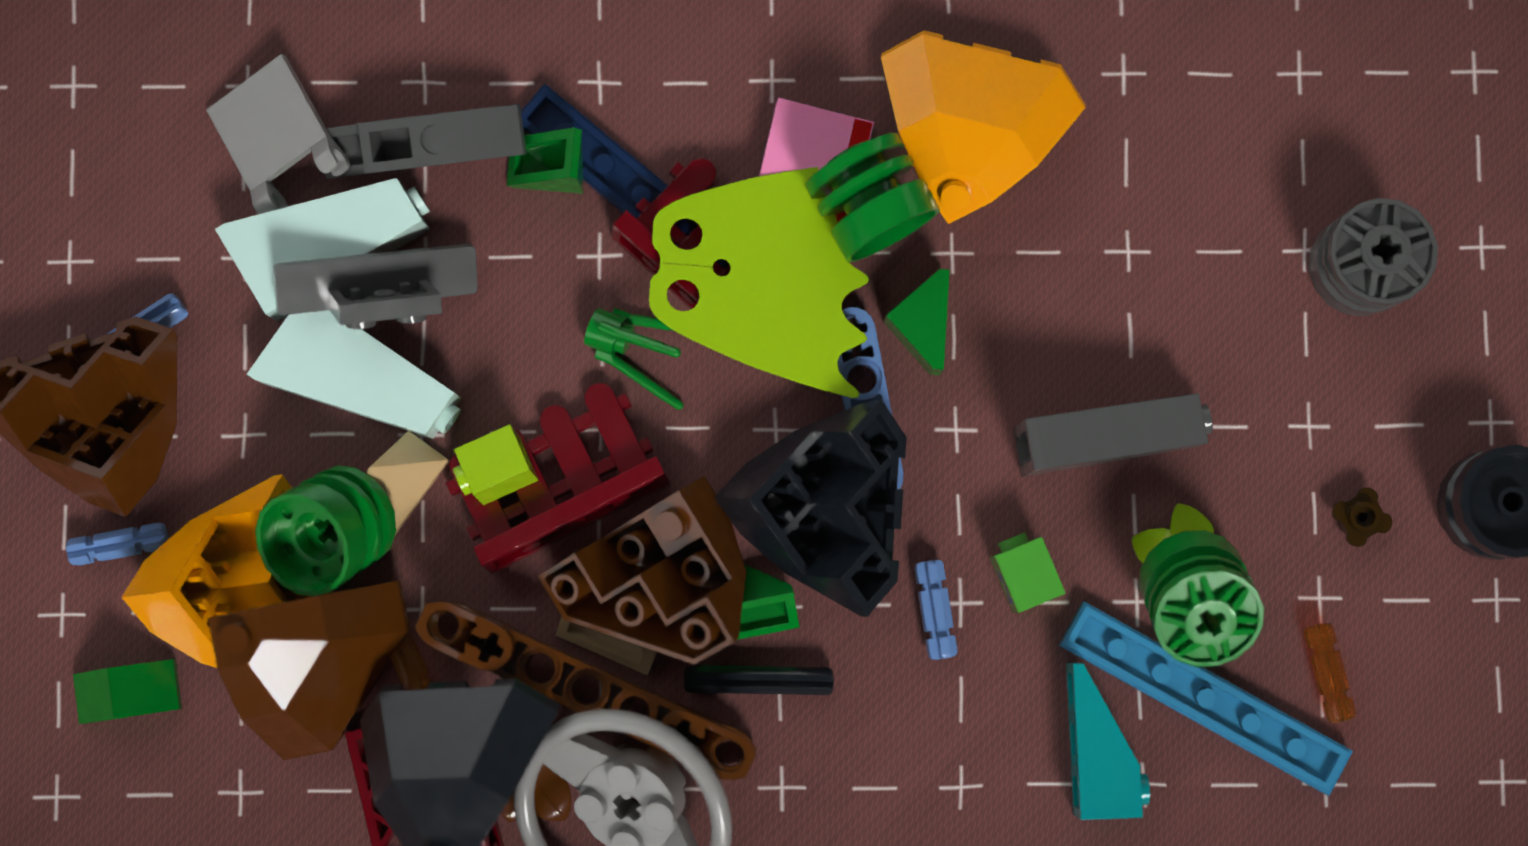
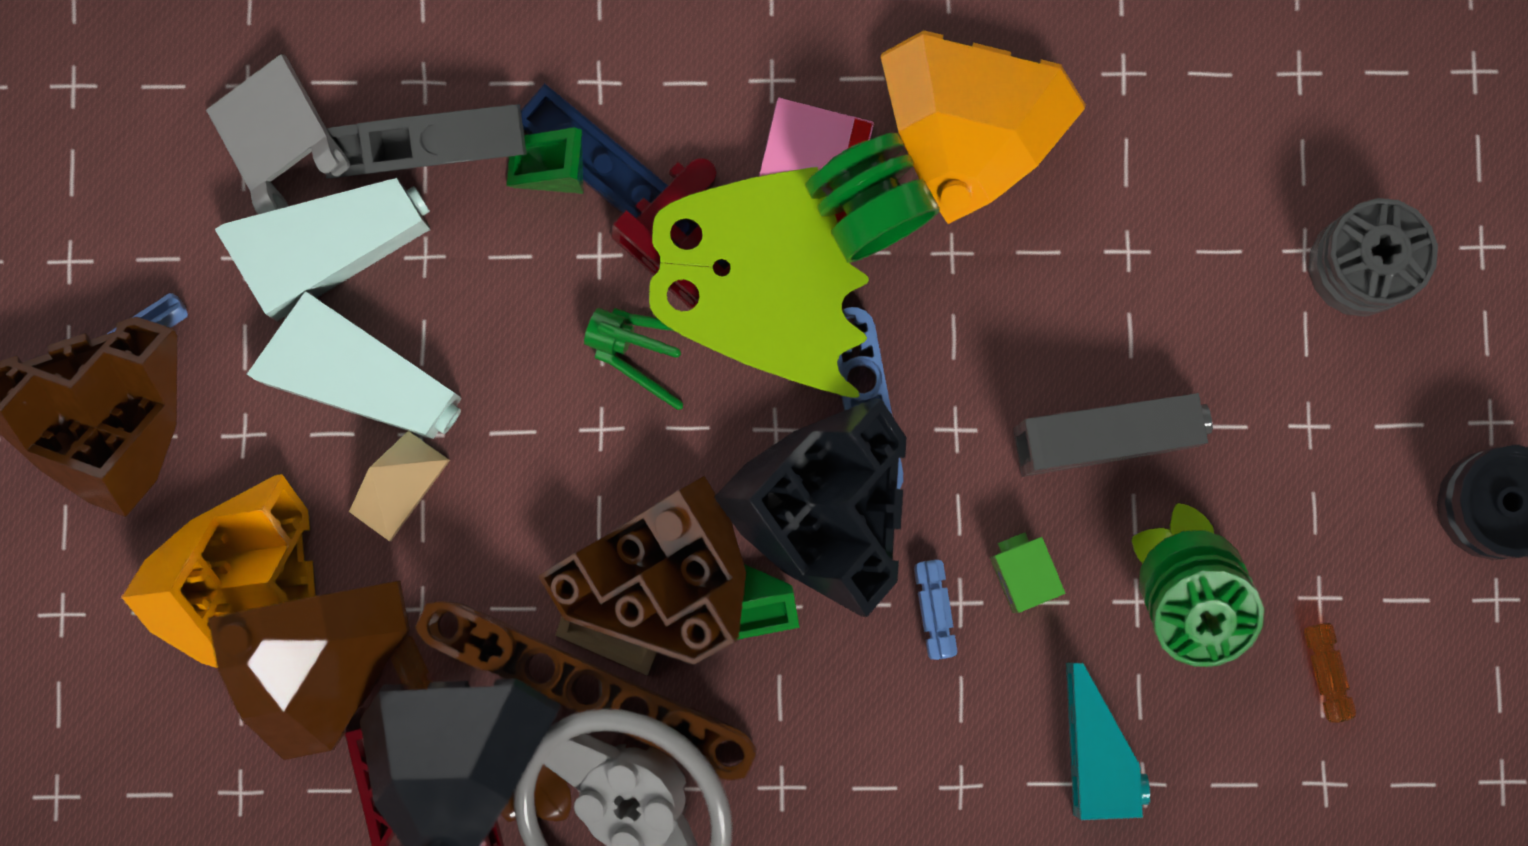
medium blue axle [66,523,169,566] -> none
green slope [73,659,182,725] -> none
green wheel [255,465,396,596] -> none
dark grey bracket [273,244,478,329] -> none
dark red fence [446,383,671,574] -> none
lime brick [453,424,539,506] -> none
black axle [684,665,834,695] -> none
green slope [883,269,950,376] -> none
dark azure tile [1058,602,1353,796] -> none
dark brown plate [1332,488,1392,547] -> none

